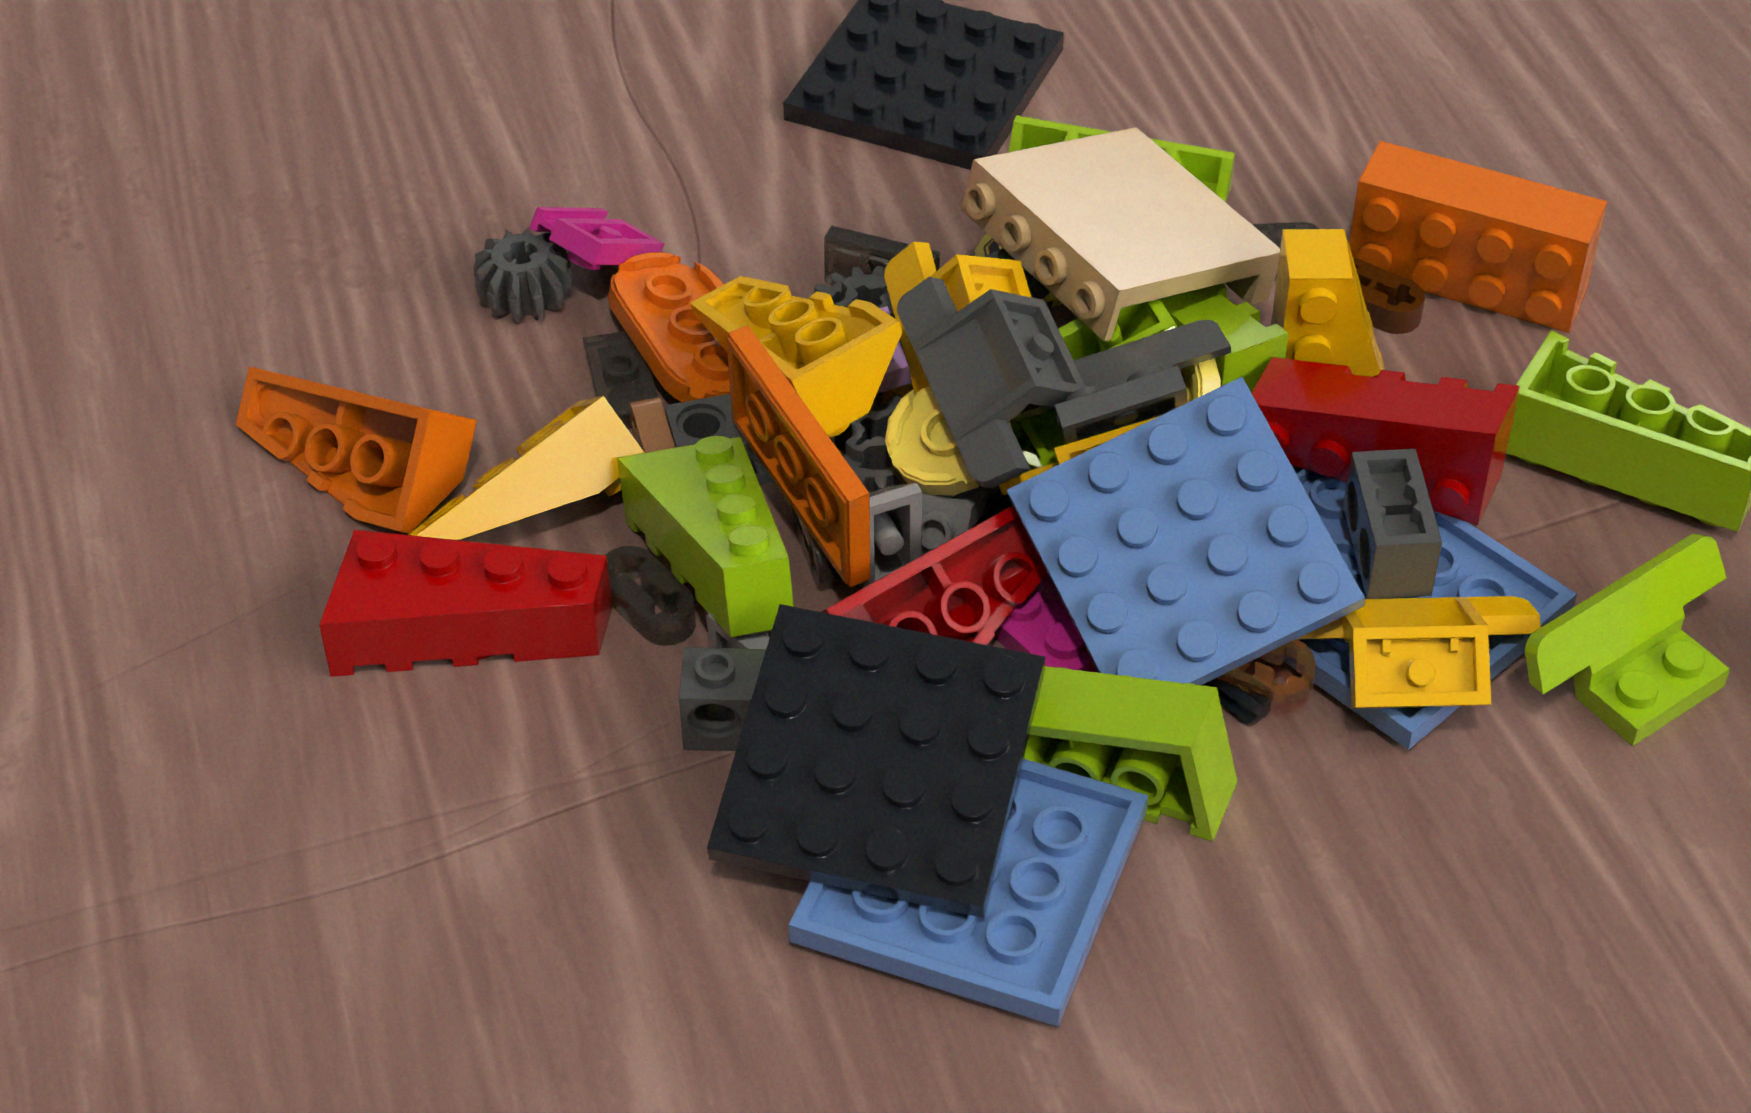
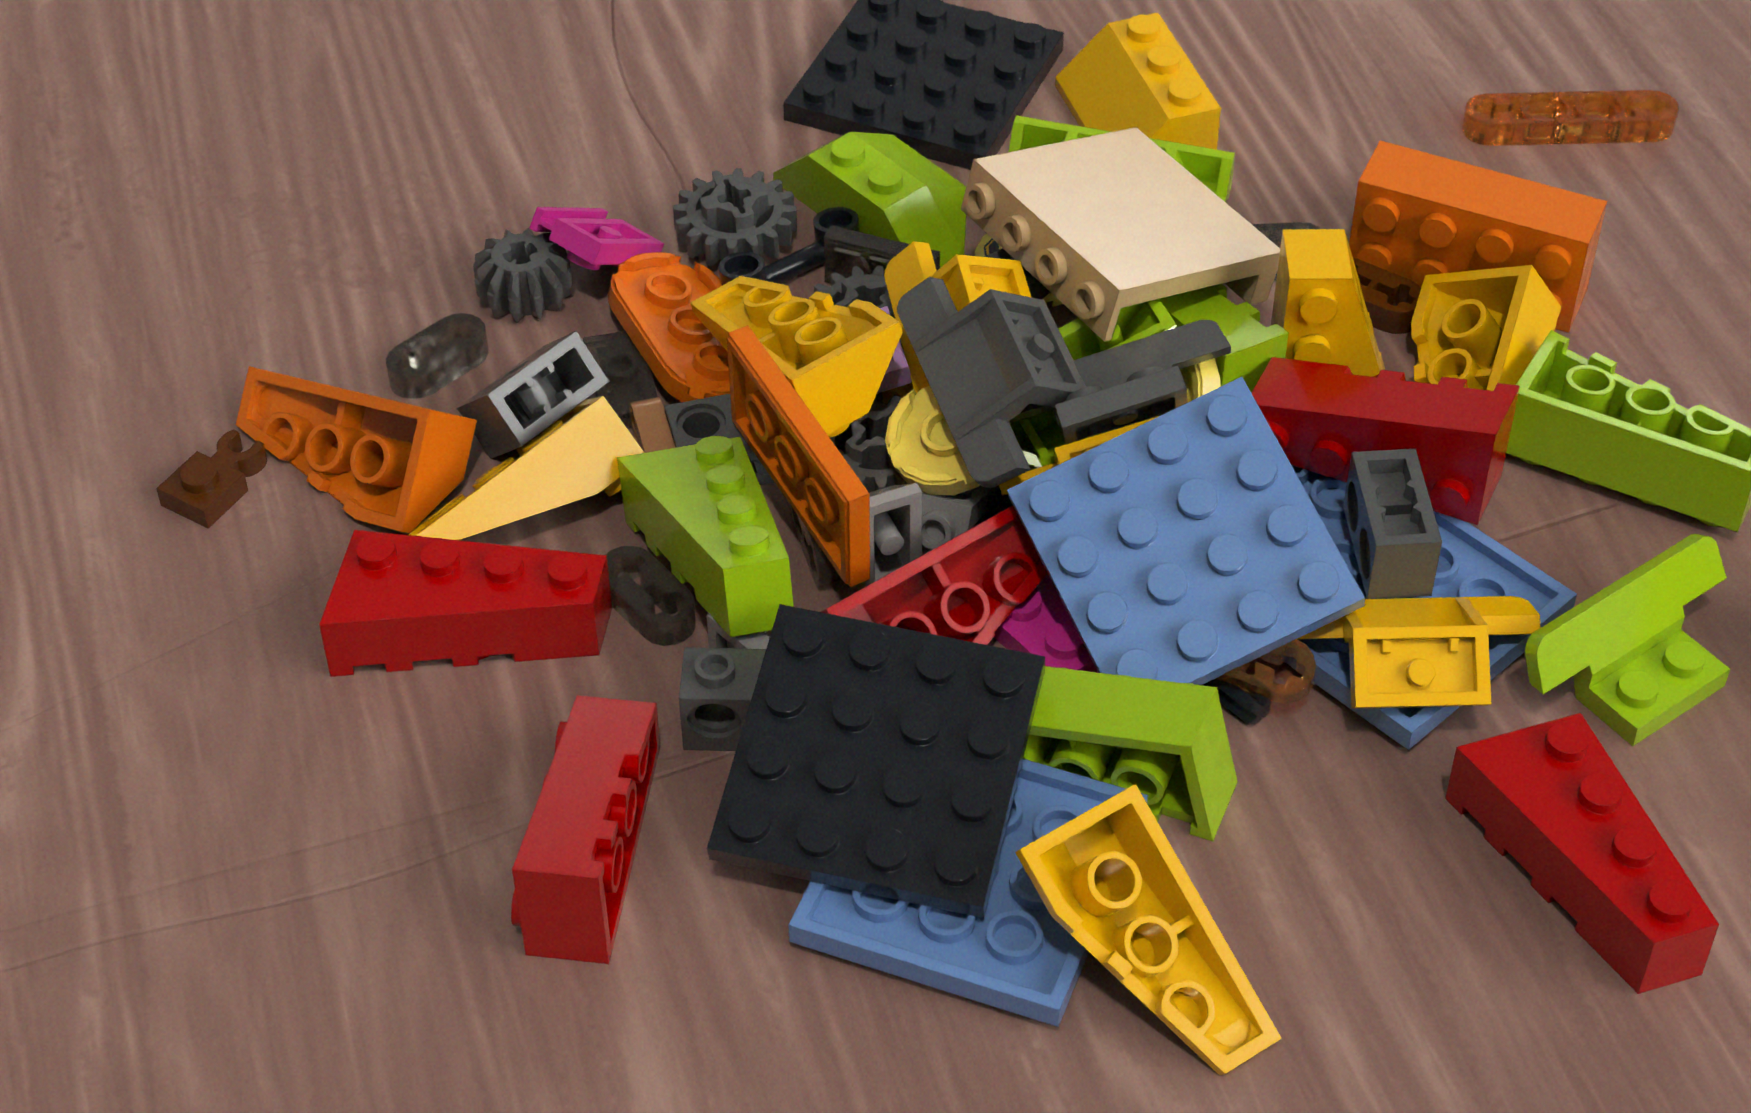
none -> reddish brown plate [156,429,267,529]
none -> clear smoke beam [386,313,489,399]
none -> dark grey brick [457,331,610,459]
none -> red wedge [511,695,661,964]
none -> dark grey gear [673,168,797,266]
none -> black bar [718,207,860,285]
none -> lime wedge [773,132,967,270]
none -> yellow wedge [1015,784,1282,1076]
none -> yellow slope [1055,13,1221,150]
none -> yellow wedge [1411,265,1561,391]
none -> red wedge [1445,713,1719,994]
none -> clear orange beam [1462,90,1679,146]

